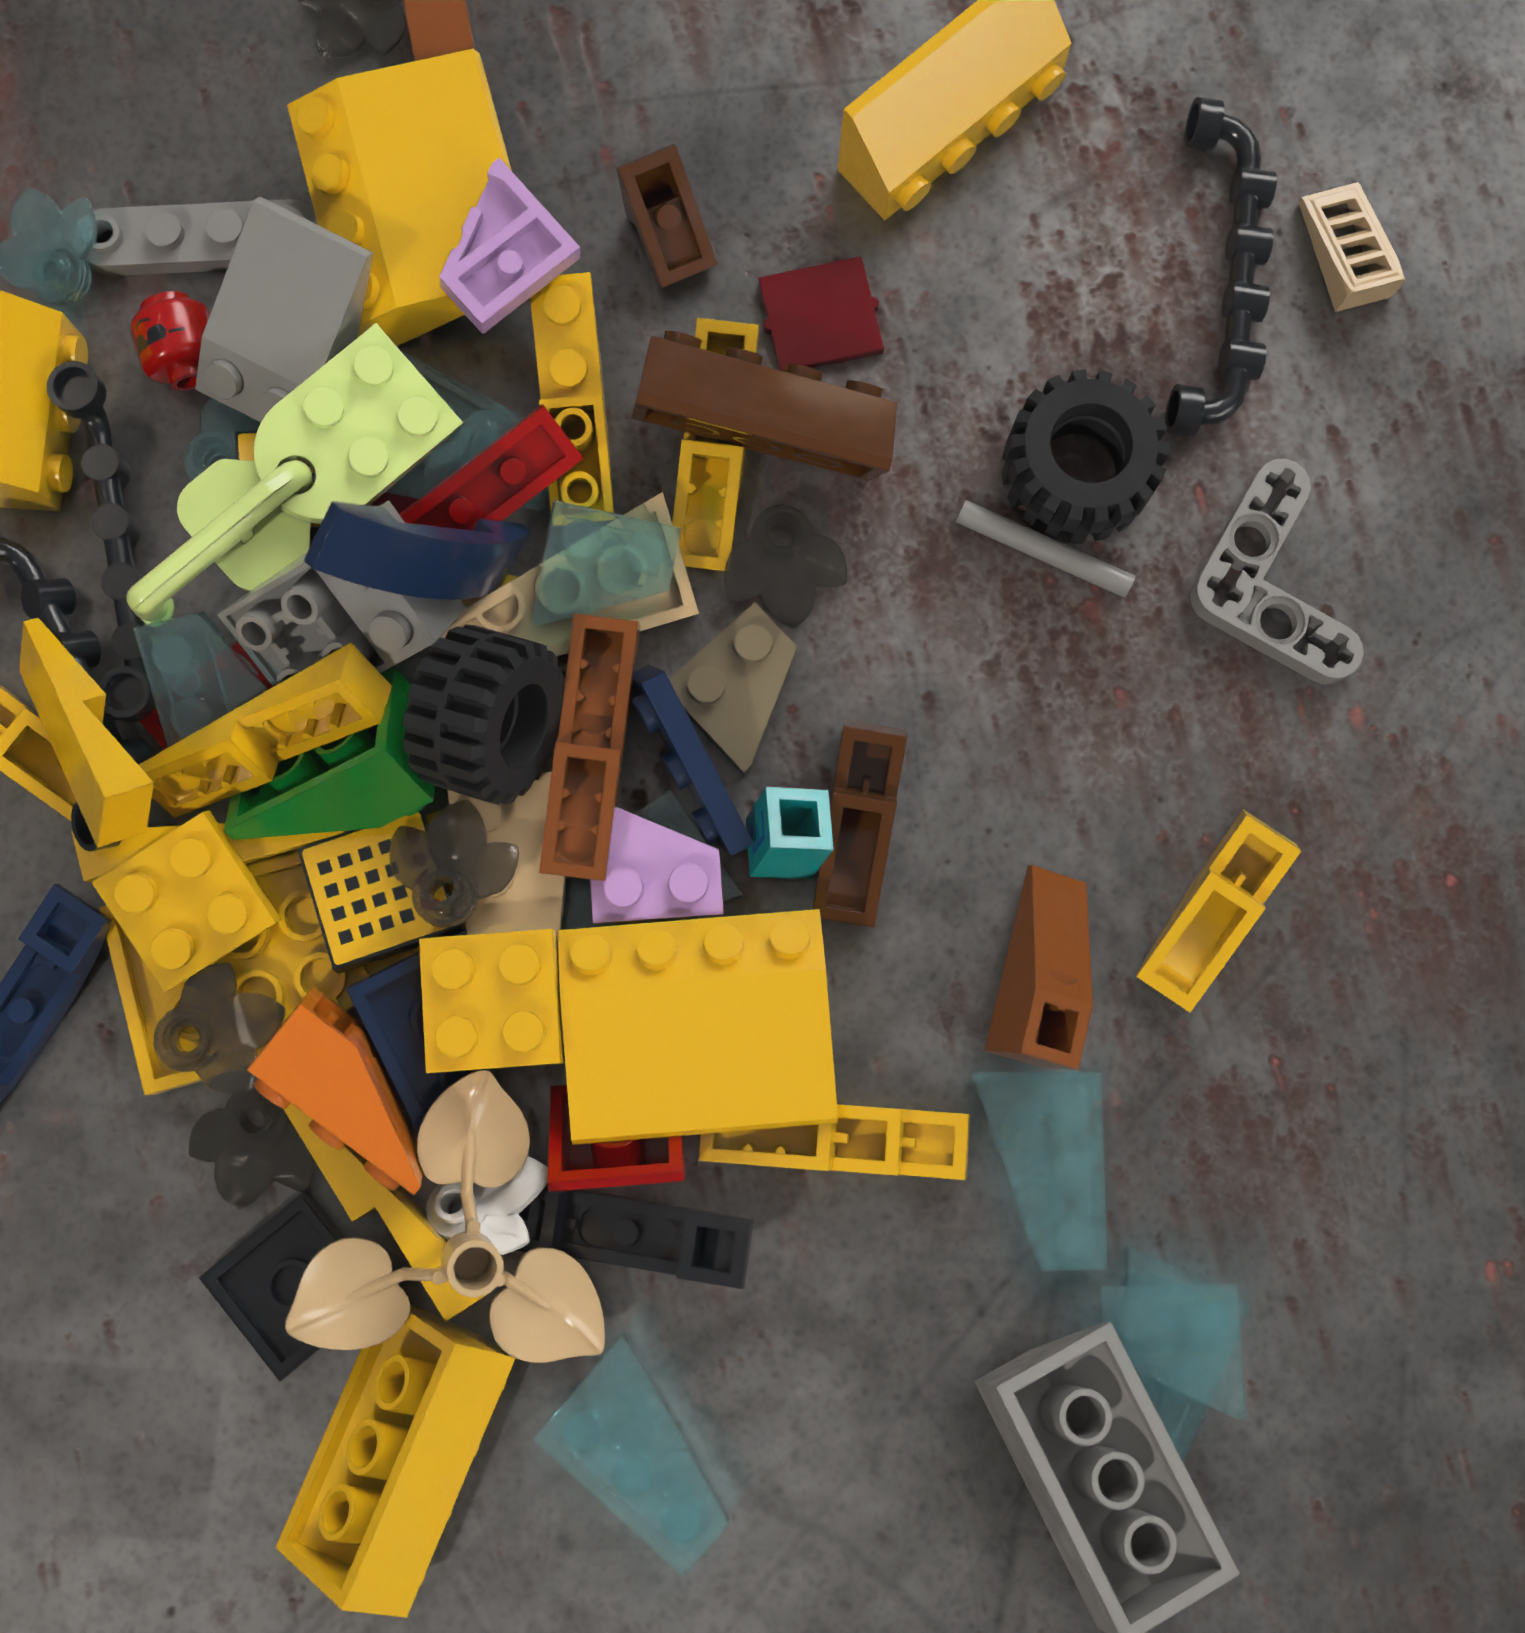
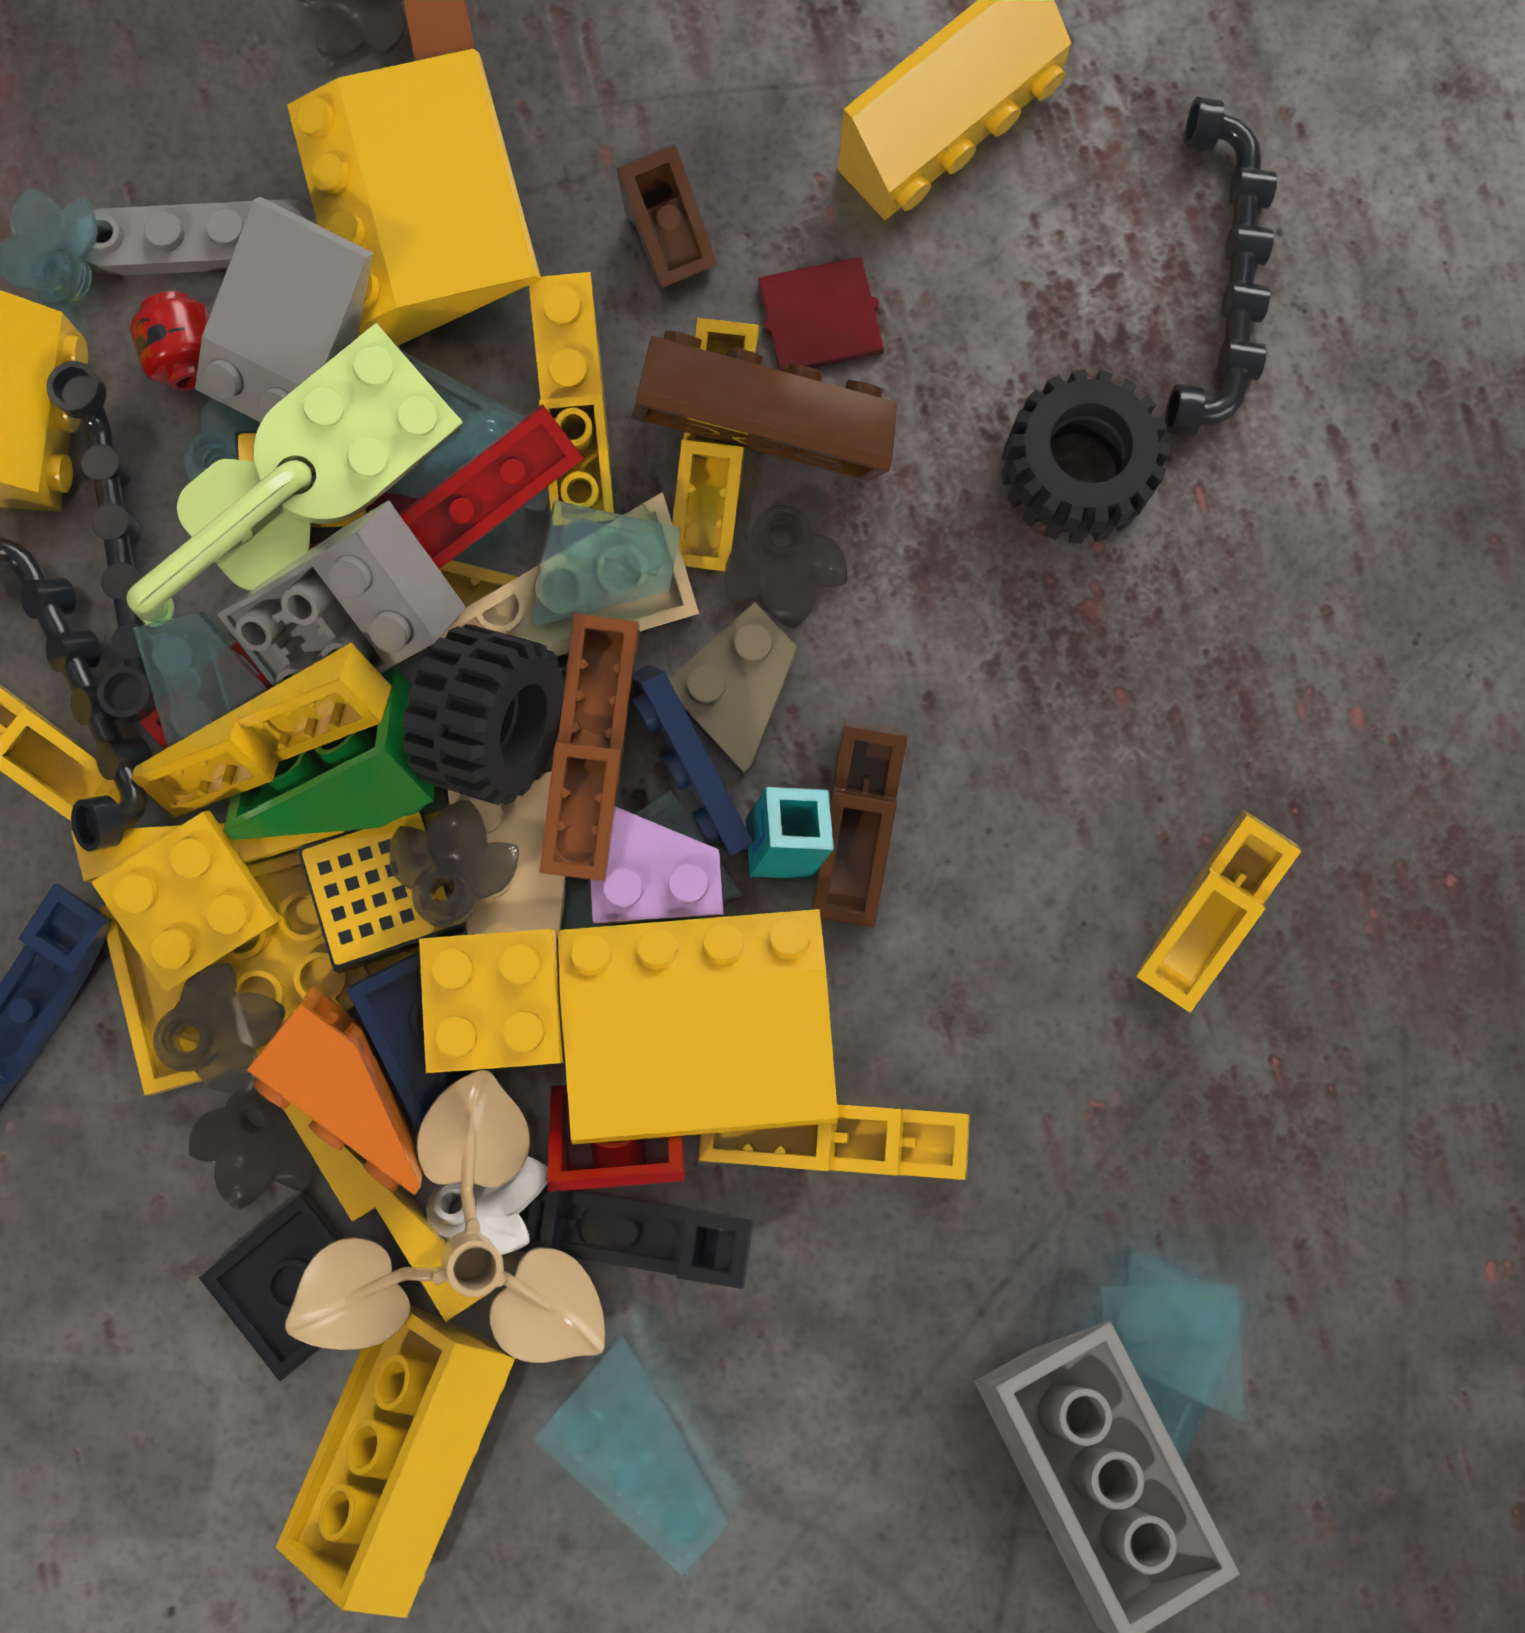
yellow slope [19,618,154,848] -> none
dark blue slope [304,501,530,600] -> none
lavender wing [439,158,580,334] -> none
light grey bar [956,500,1136,598] -> none
clear light blue wing [969,1072,1107,1270] -> none
dark orange slope [985,865,1093,1070] -> none
light grey beam [1190,459,1364,685] -> none
tan slope [1298,182,1406,312] -> none

